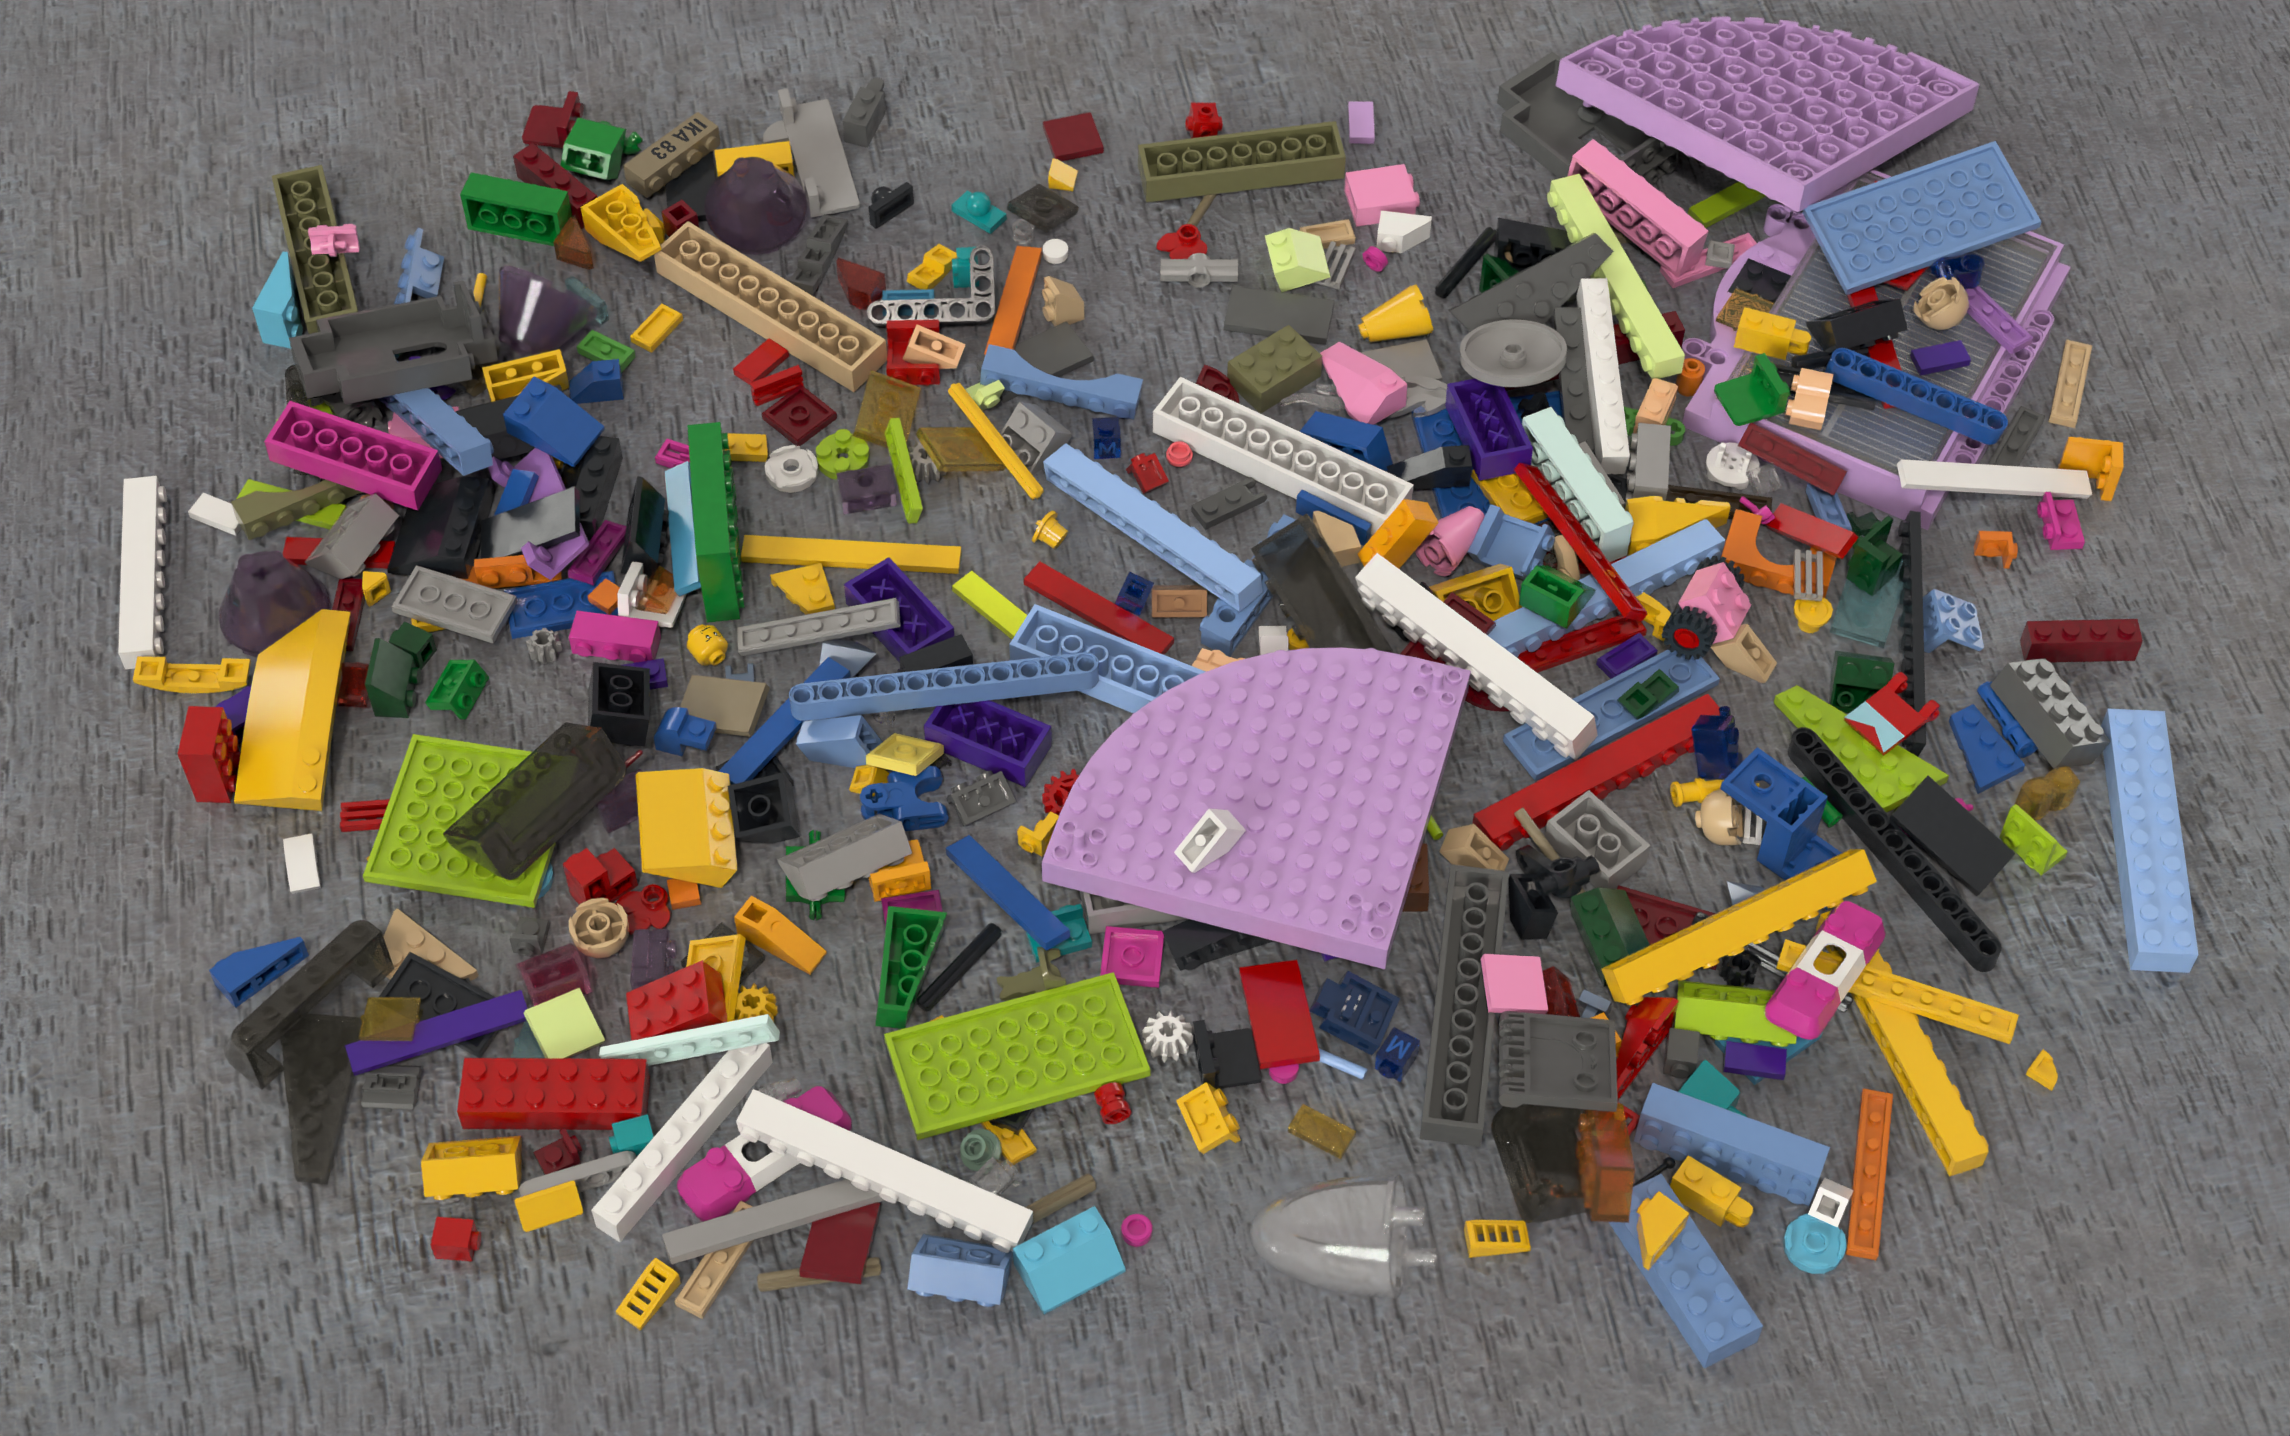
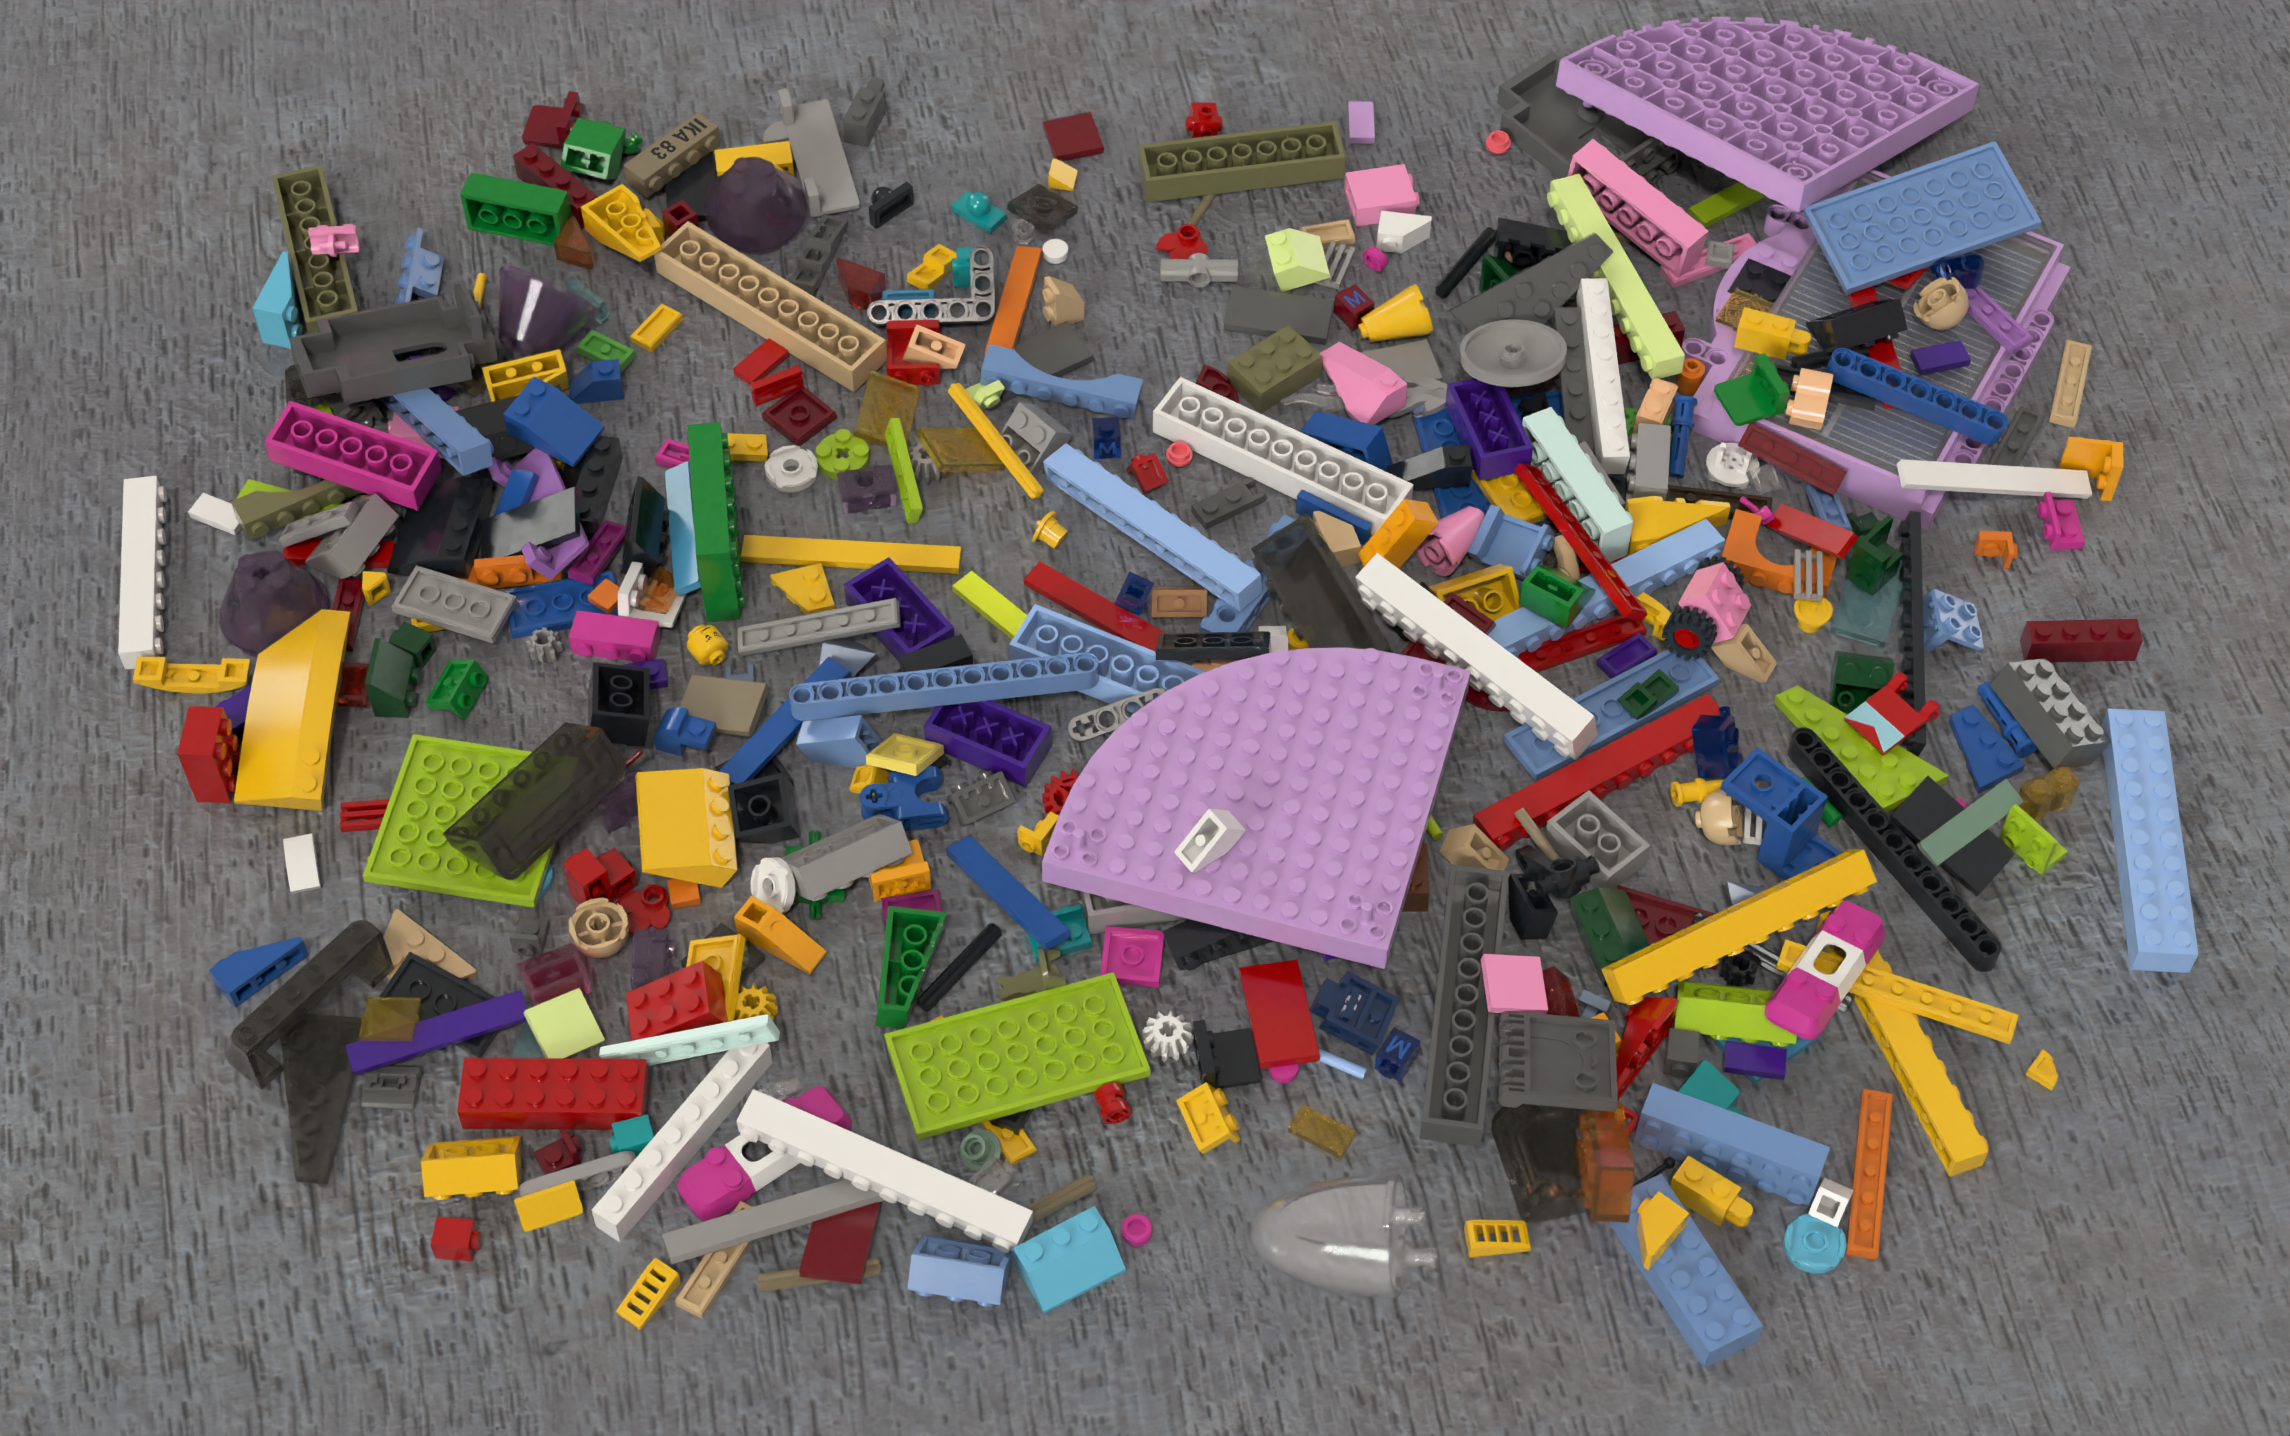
none -> light grey tile [279,501,359,547]
none -> white tile [750,857,795,914]
none -> light grey beam [1068,688,1167,741]
none -> black tile [1155,631,1271,660]
none -> dark red brick [1334,284,1374,332]
none -> coral plate [1486,130,1511,154]
none -> blue pin [1669,396,1698,478]
none -> sand green tile [1916,779,2024,868]

